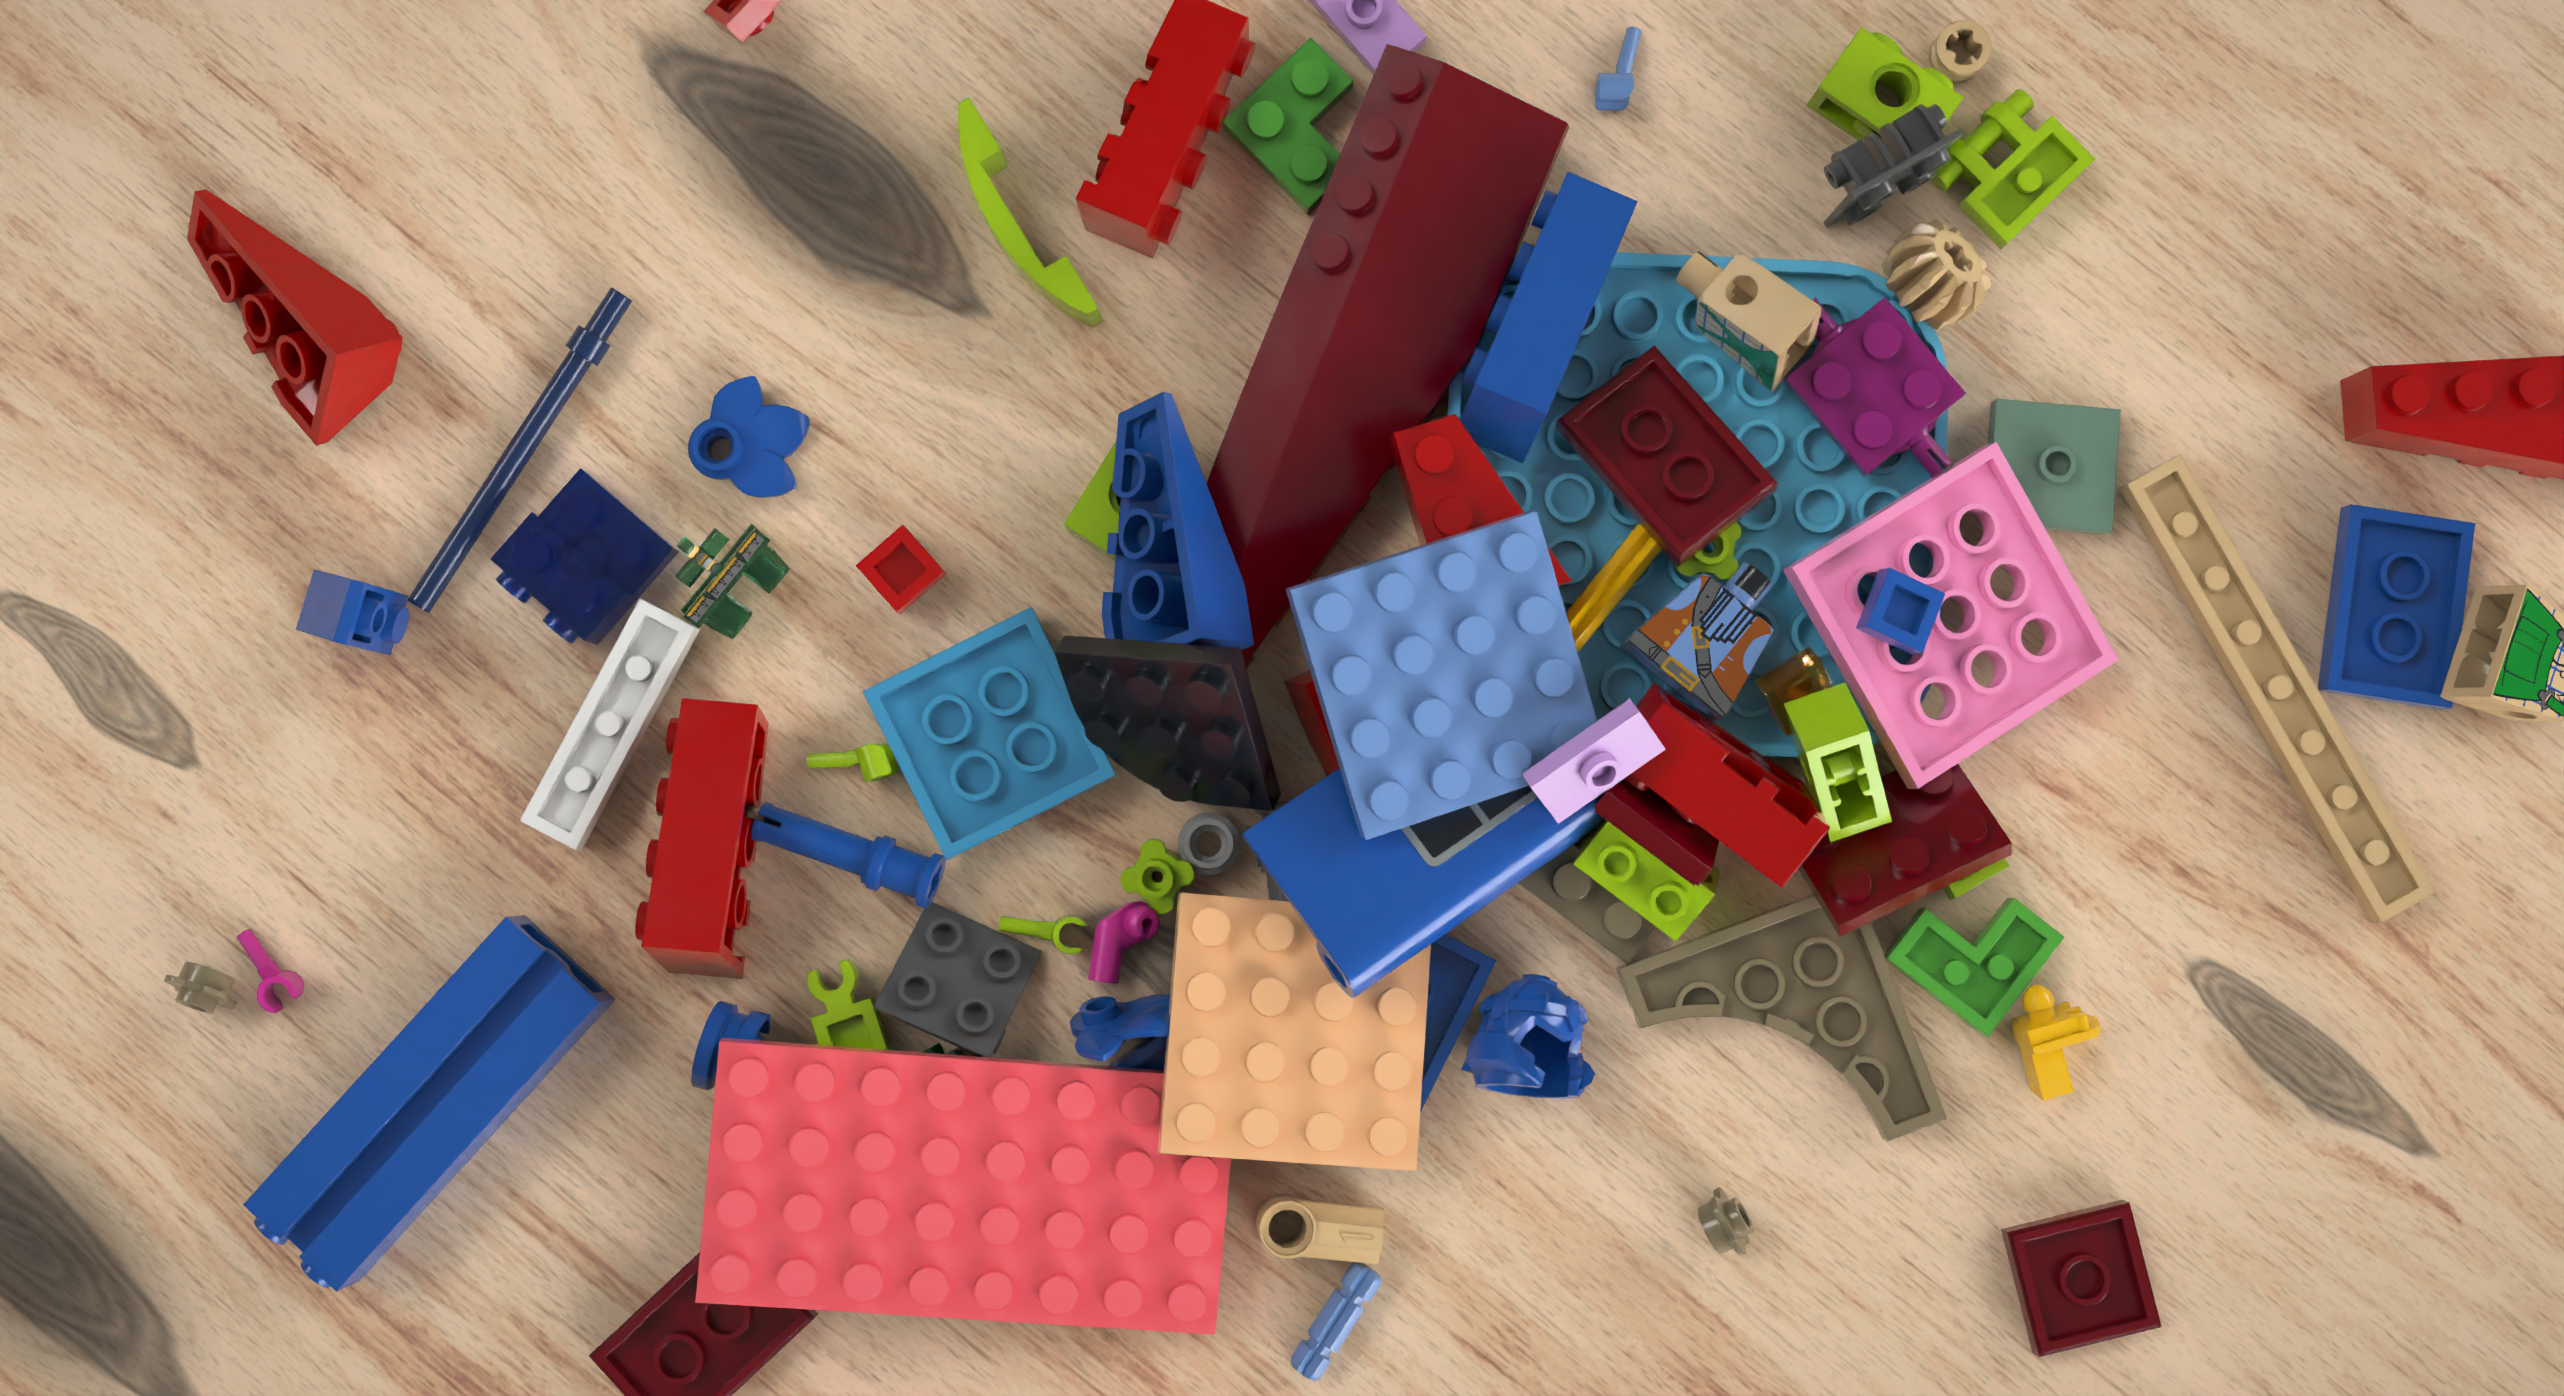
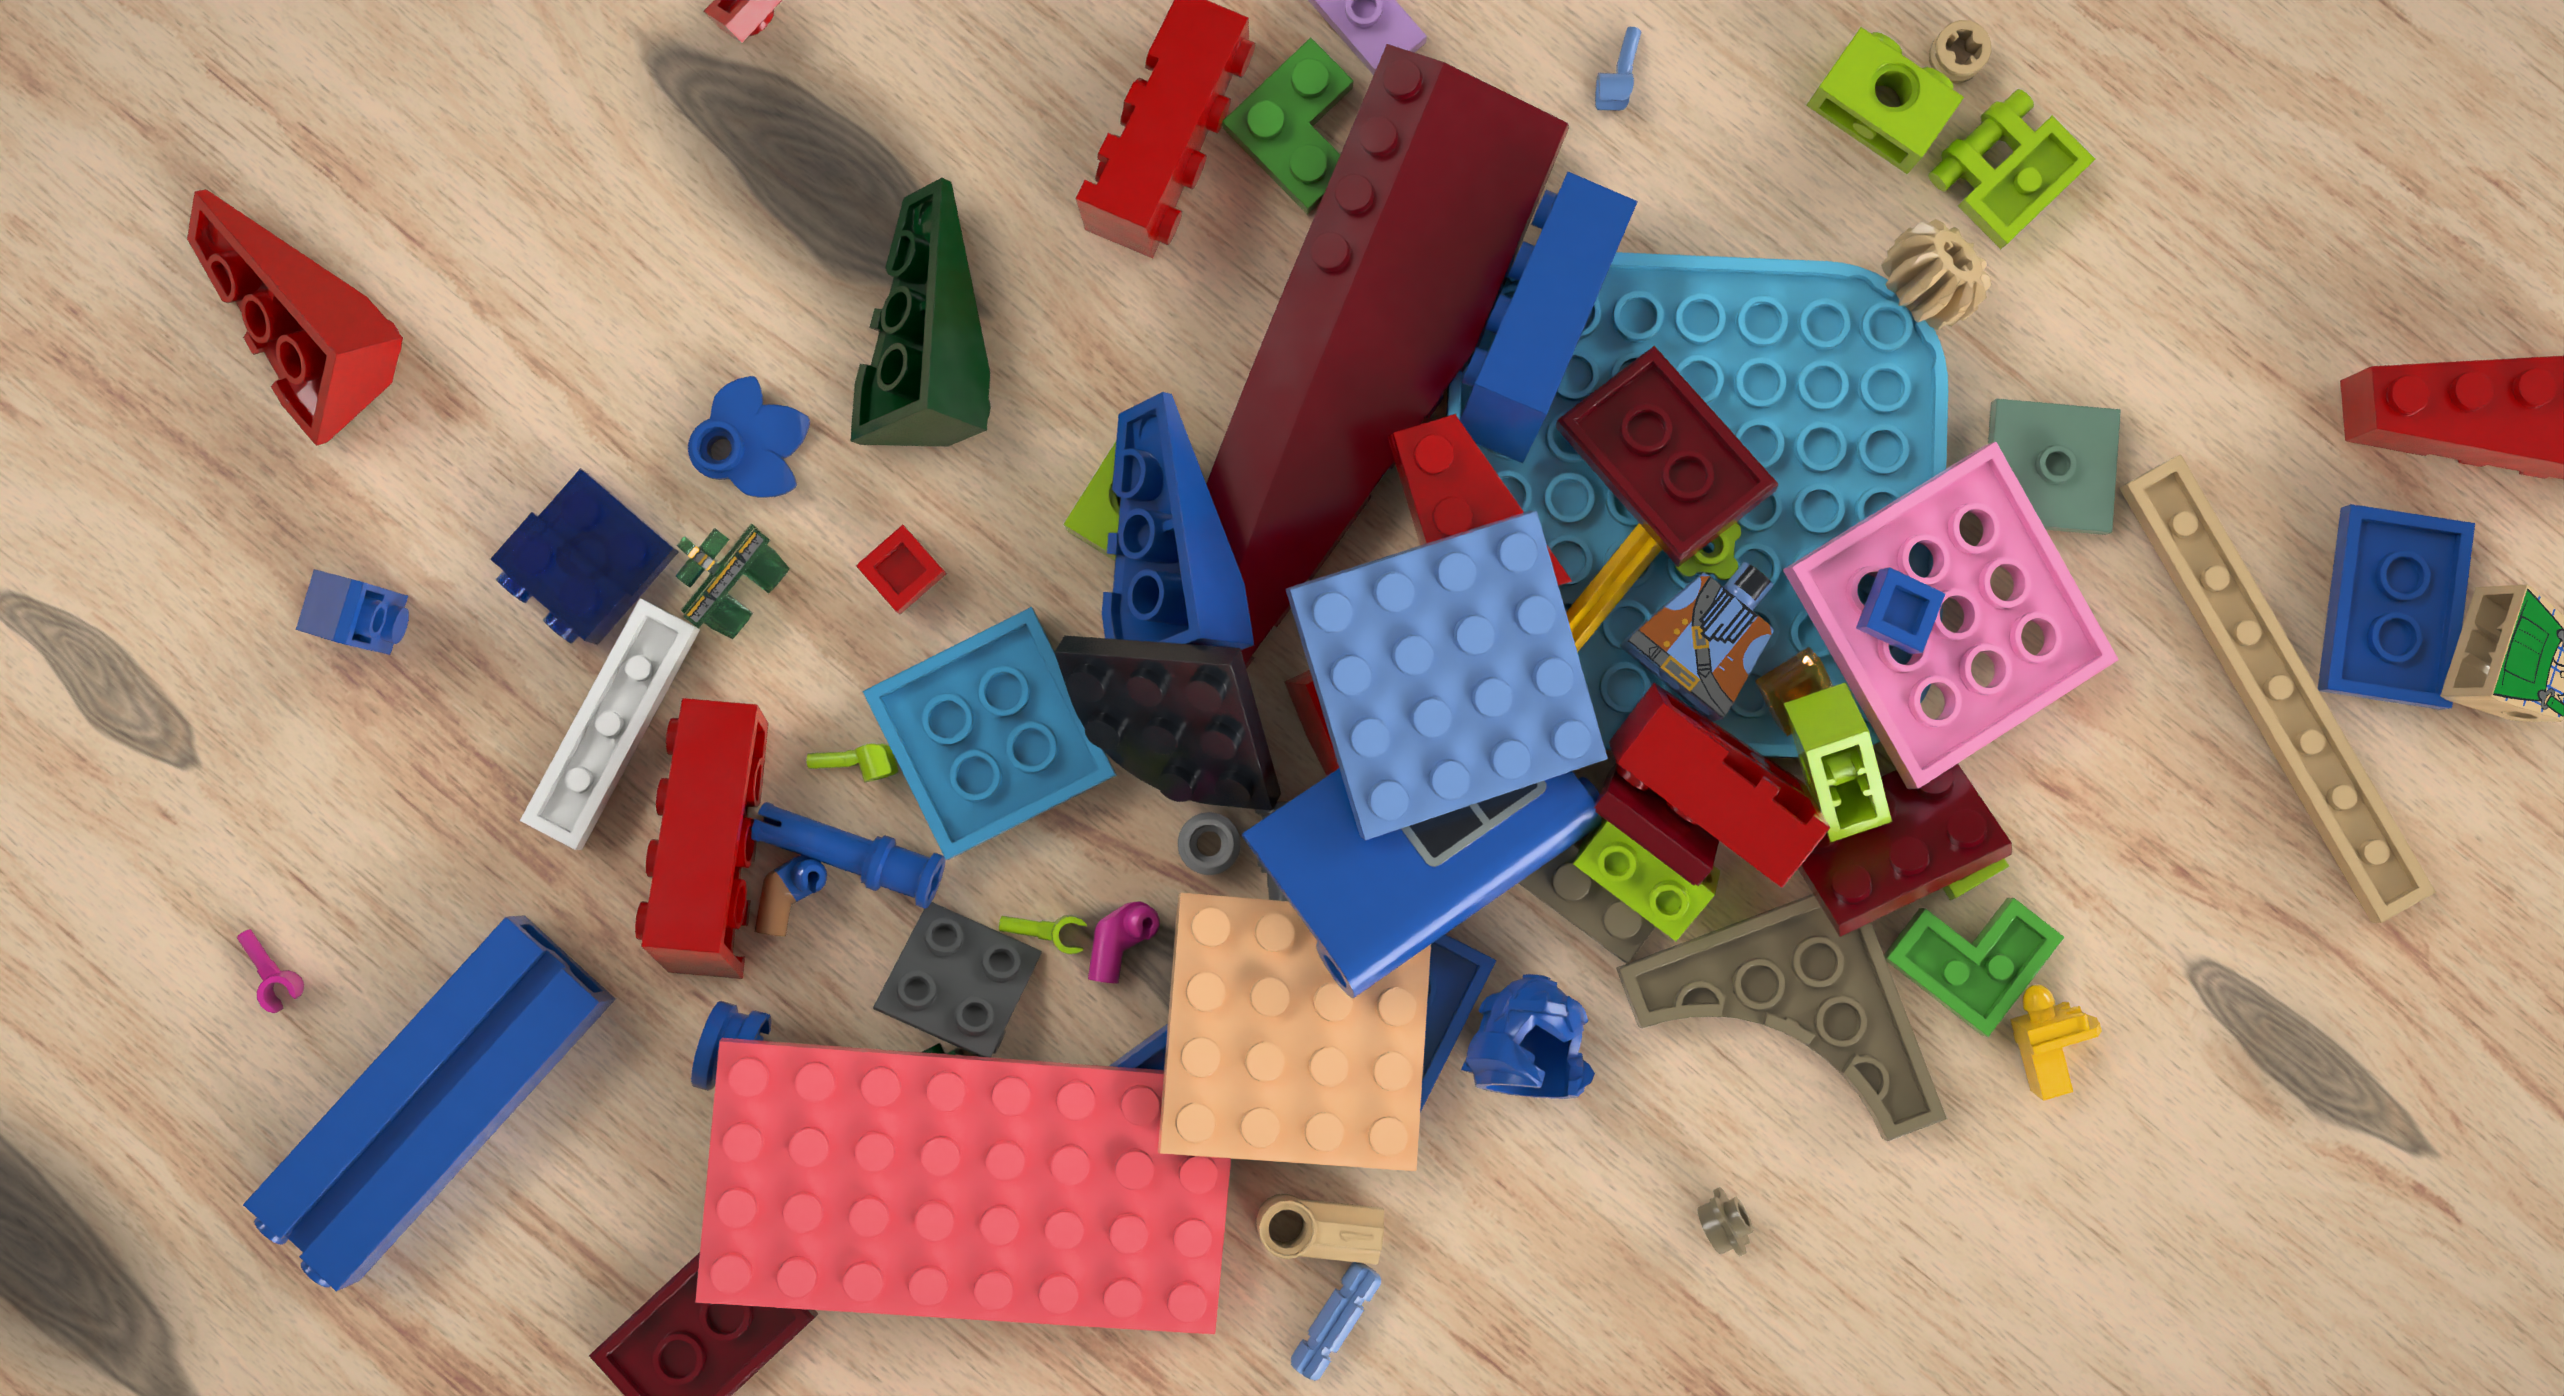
dark tan plate [164,962,237,1014] -> none
dark blue bar [407,287,632,613] -> none
lime plate [807,959,892,1050] -> none
lime slope [958,97,1102,327] -> none
blue plate [1070,994,1170,1061] -> none
lime plate [1120,839,1195,914] -> none
lavender plate [1522,698,1666,824] -> none
tan torso [1675,251,1822,392] -> none
magenta plate [1784,297,1966,478] -> none
dark grey hinge [1823,104,1964,228] -> none
dark red tile [2001,1200,2162,1357] -> none
none -> arm [754,855,827,937]
none -> dark green wedge [850,178,991,447]

